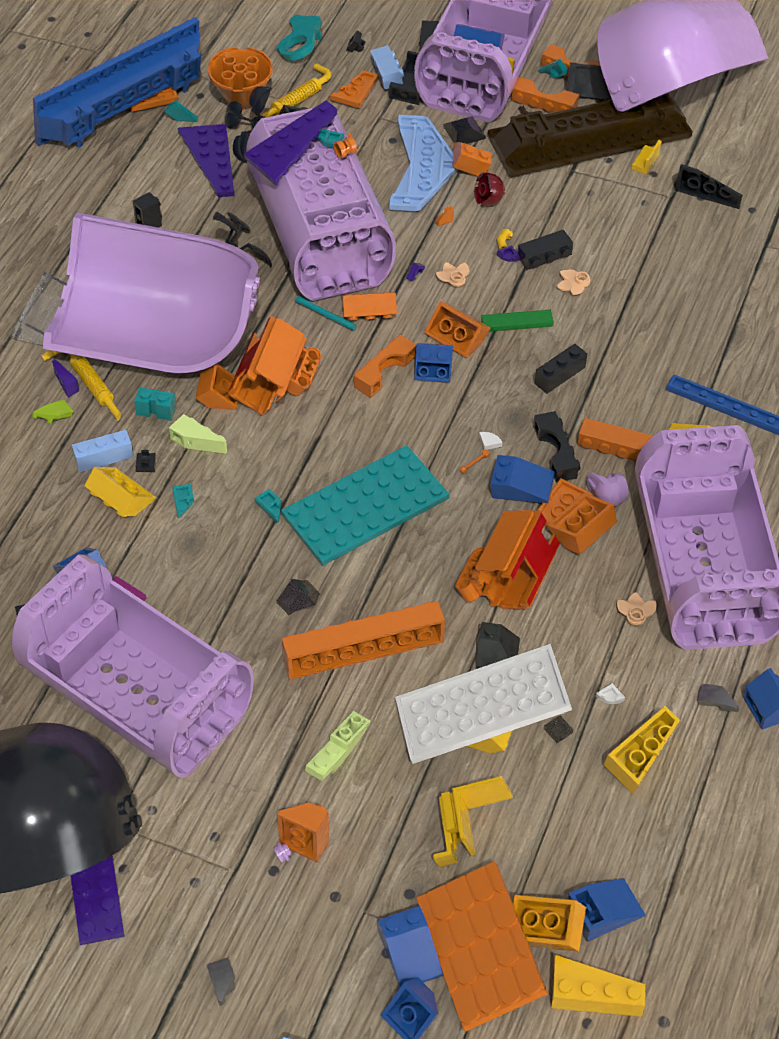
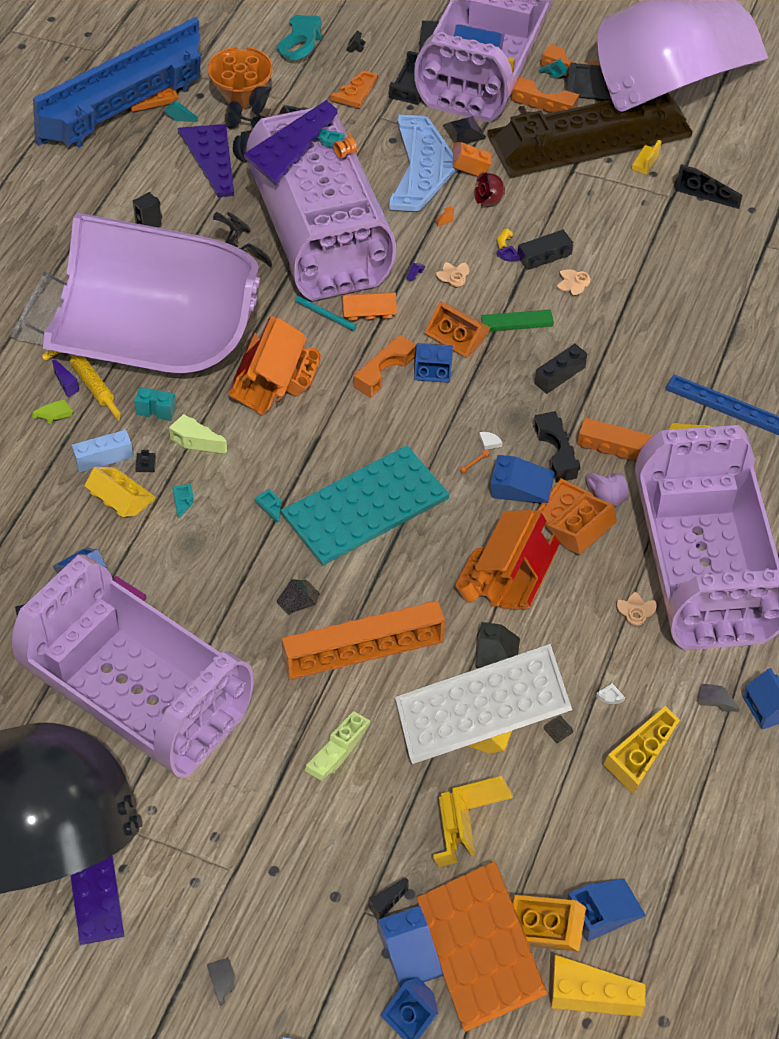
orange slope [195,363,238,410] -> none
yellow piece [261,63,332,118] -> none
lavender plate [273,842,292,863] -> none
orange slope [277,802,329,862] -> none
light blue brick [370,45,404,89] -> none
none -> black slope [370,878,409,920]

